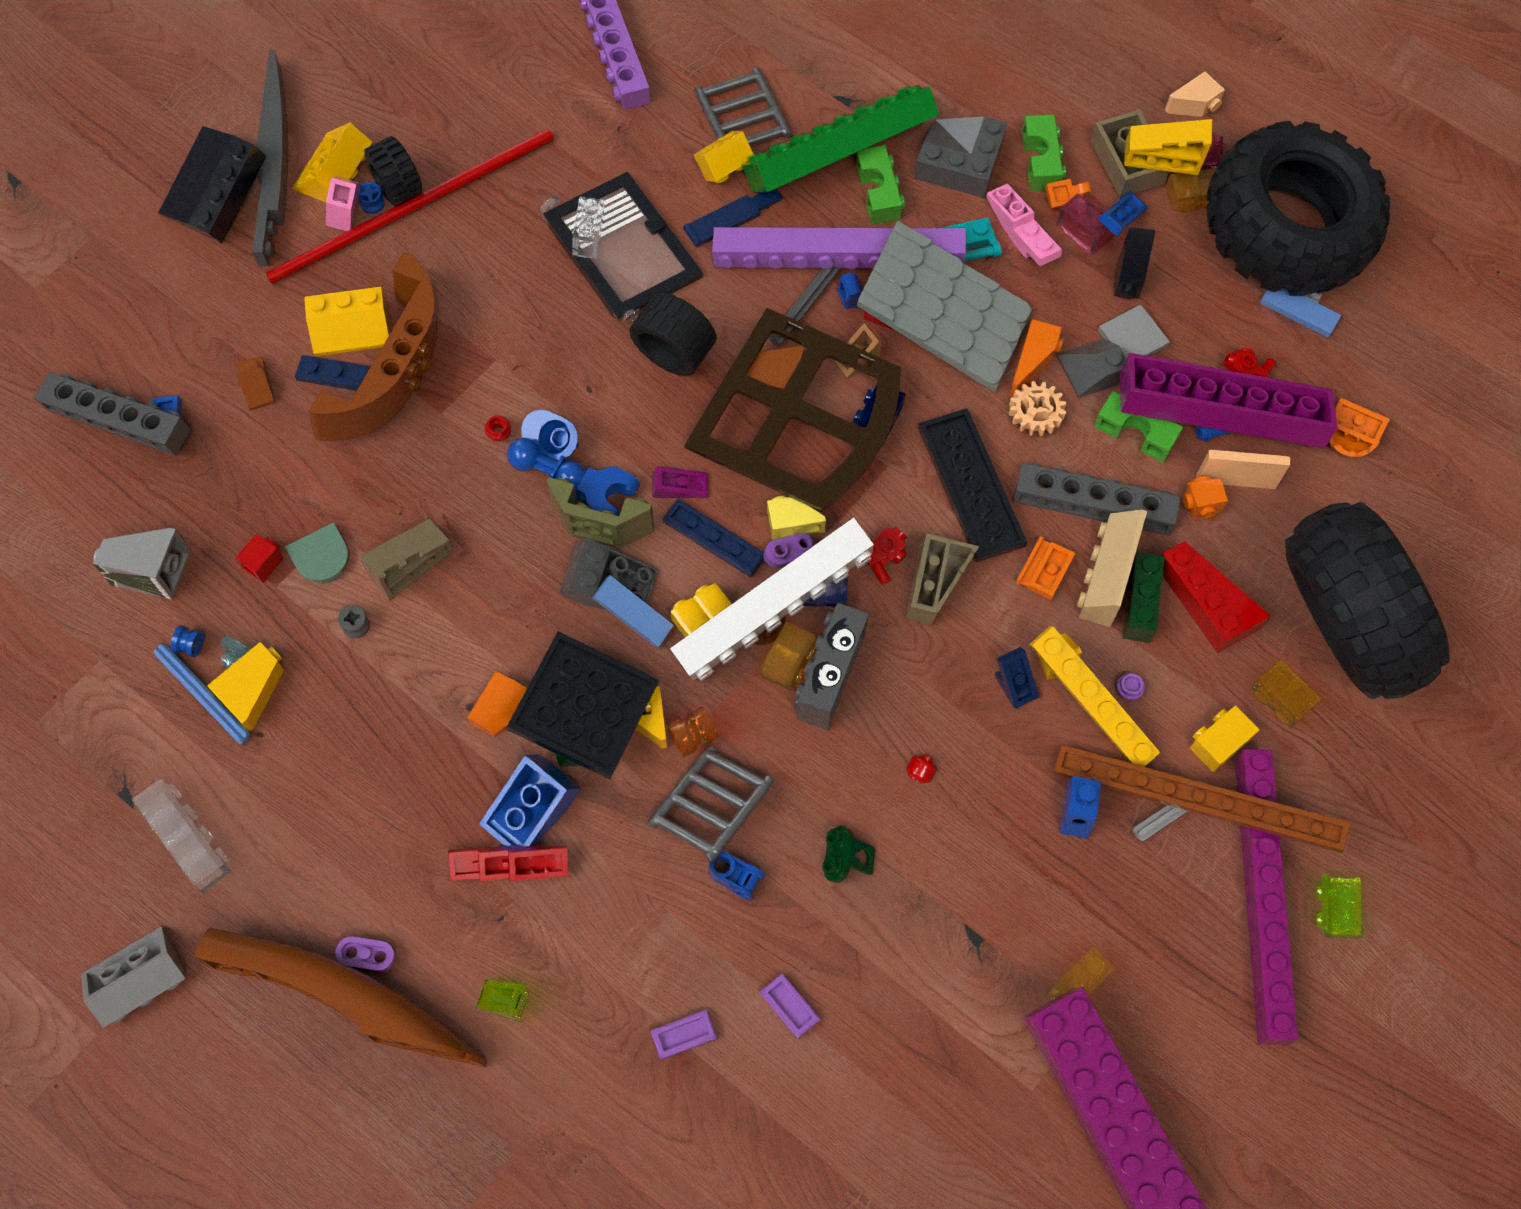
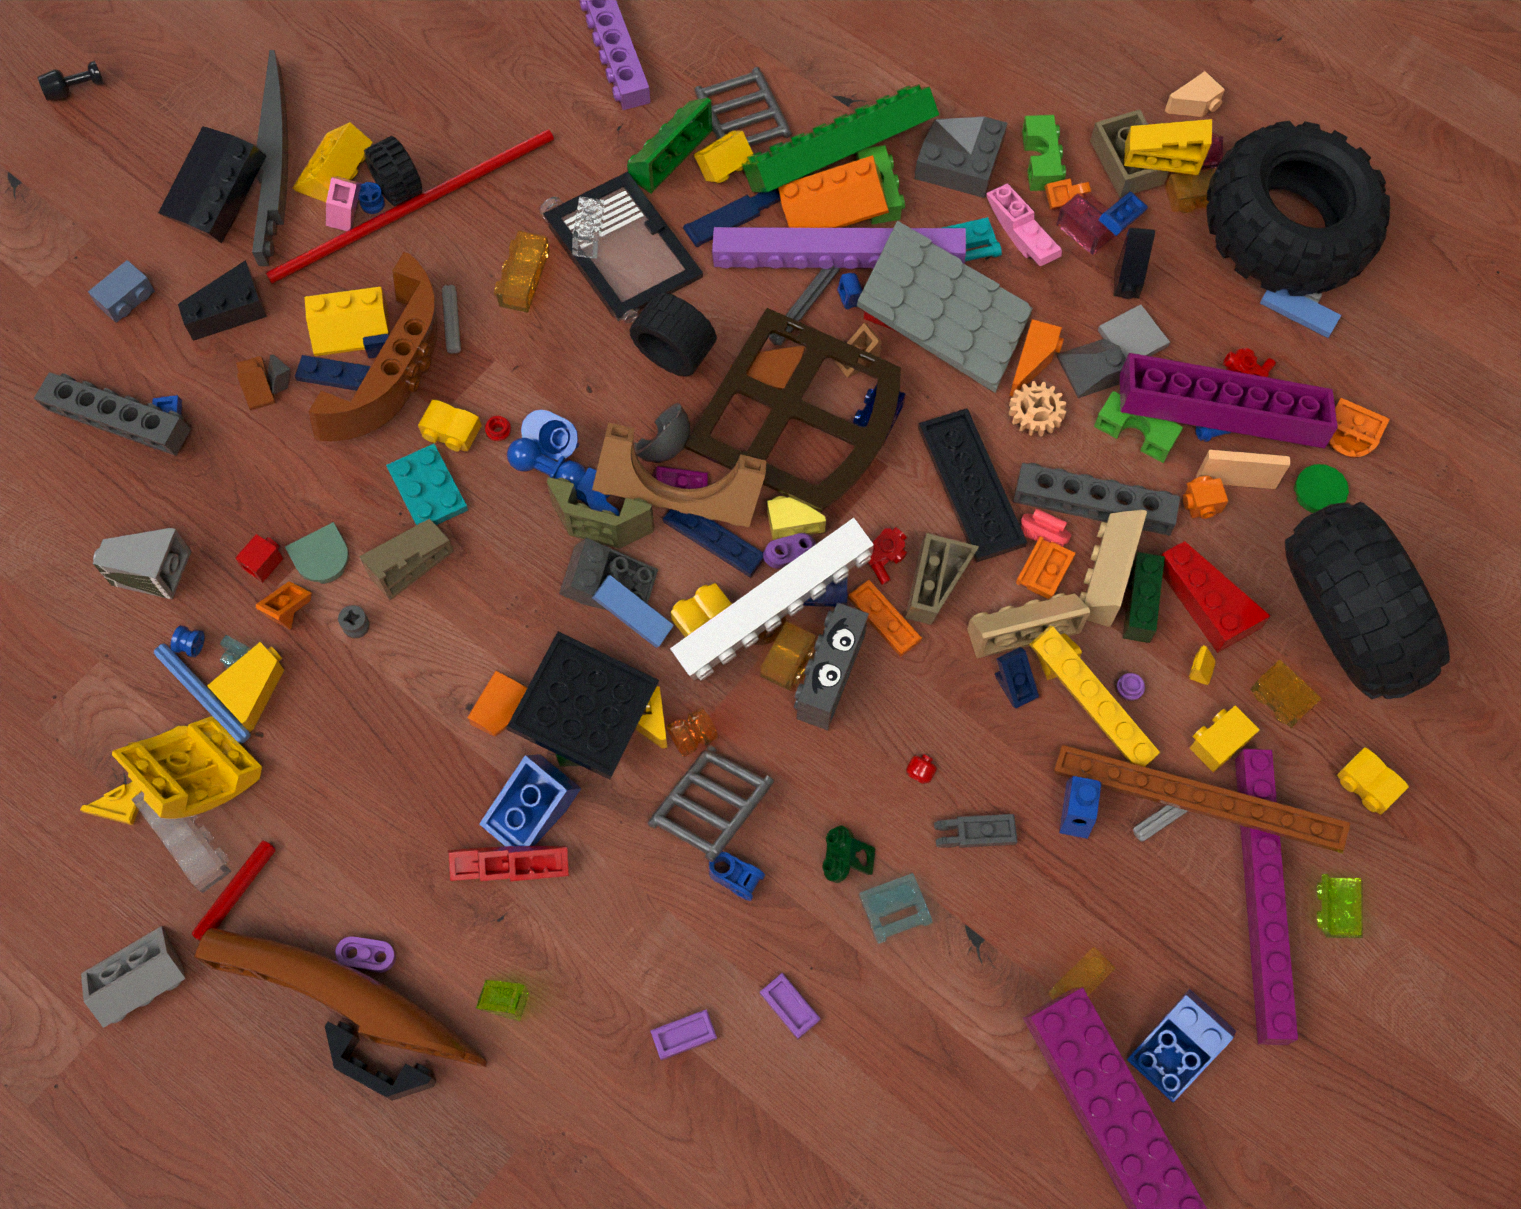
none -> black piece [37,61,104,101]
none -> yellow tile [80,781,144,825]
none -> sand blue brick [88,260,155,323]
none -> yellow slope [112,716,262,819]
none -> black wedge [178,260,267,341]
none -> red axle [192,840,276,941]
none -> orange slope [256,581,312,630]
none -> dark grey slope [268,354,290,394]
none -> black slope [325,1021,436,1101]
none -> dark blue tile [363,334,389,358]
none -> teal plate [386,444,468,525]
none -> yellow brick [418,400,482,452]
none -> light grey axle [442,285,461,354]
none -> clear yellow brick [494,231,550,313]
none -> medium nougat arch [592,422,766,527]
none -> green slope [627,98,712,194]
none -> dark grey cylinder [634,403,690,463]
none -> orange slope [778,155,889,228]
none -> orange tile [848,579,922,657]
none -> clear light blue plate [859,873,932,944]
none -> dark grey hinge [934,814,1017,848]
none -> tan slope [967,593,1090,658]
none -> coral piece [1021,509,1071,547]
none -> blue slope [1127,989,1236,1103]
none -> yellow slope [1189,645,1215,685]
none -> green tile [1294,464,1349,513]
none -> yellow brick [1337,747,1409,815]

